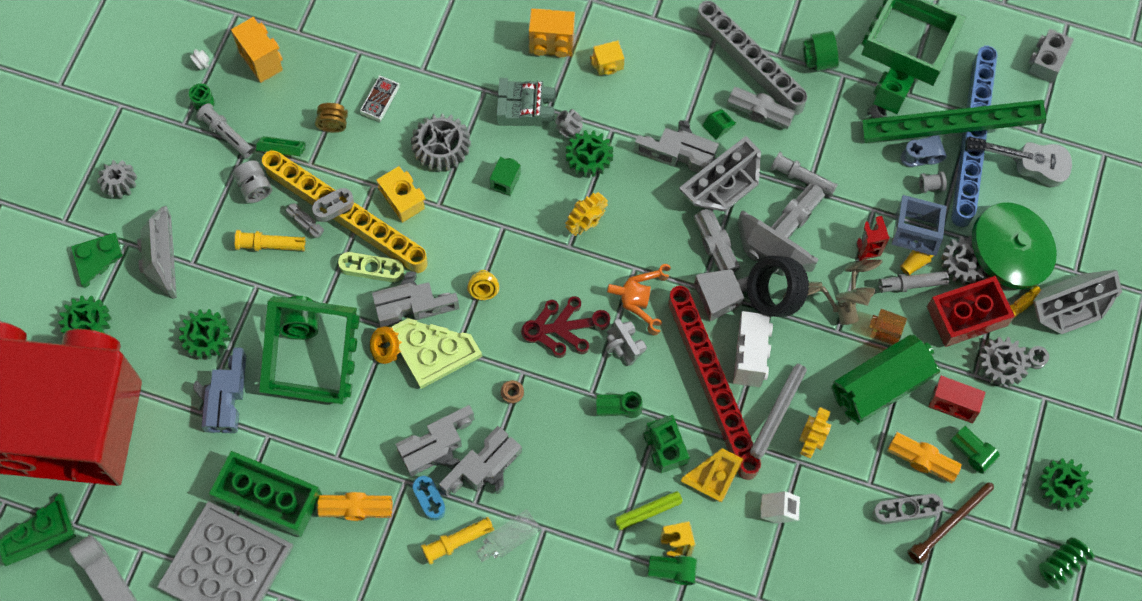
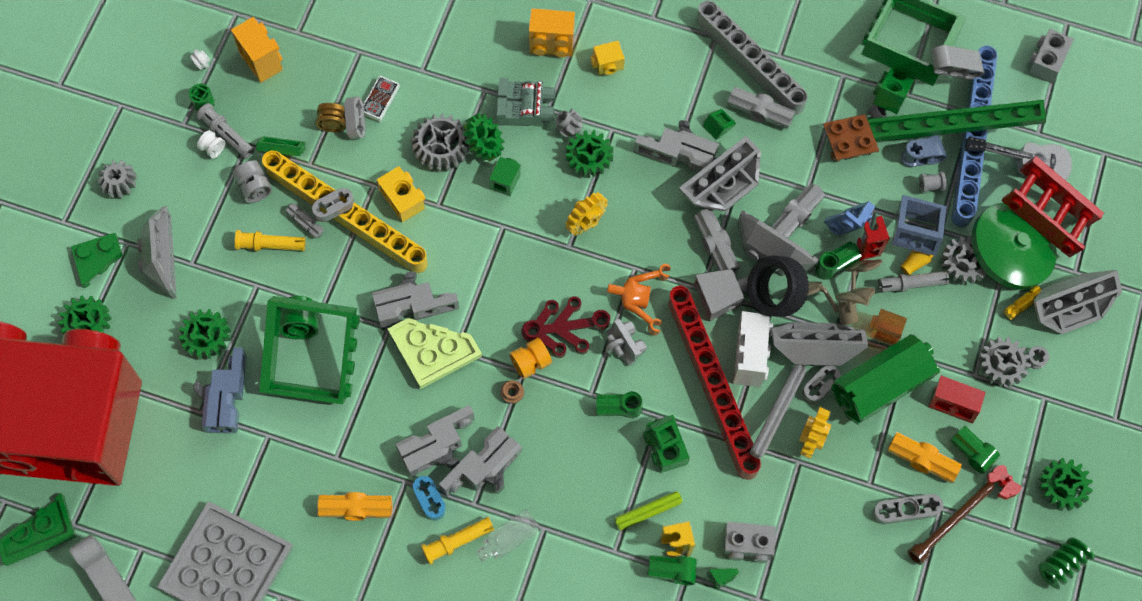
green brick [209,451,322,537] -> none
yellowish green beam [338,252,404,283] -> none
light orange gear [370,326,402,364] -> none
yellow brick [467,270,499,300] -> none
yellow wing [681,448,743,502] -> none
white brick [761,491,800,524] -> none
light grey pin [771,152,838,197] -> none
green piece [803,31,839,71] -> none
red brick [927,276,1015,347] -> none
none -> white wheel [197,130,226,158]
none -> light grey beam [344,96,365,139]
none -> green gear [463,113,504,162]
none -> light orange wheel [509,337,552,379]
none -> green slope [707,568,739,589]
none -> light grey brick [723,522,776,563]
none -> light grey wedge [772,322,868,366]
none -> light grey beam [802,365,841,404]
none -> green piece [816,241,861,279]
none -> dark orange hinge [823,114,879,162]
none -> medium blue bracket [824,201,875,236]
none -> light grey beam [930,45,984,79]
none -> piece [987,465,1022,500]
none -> red fence [1001,156,1104,258]

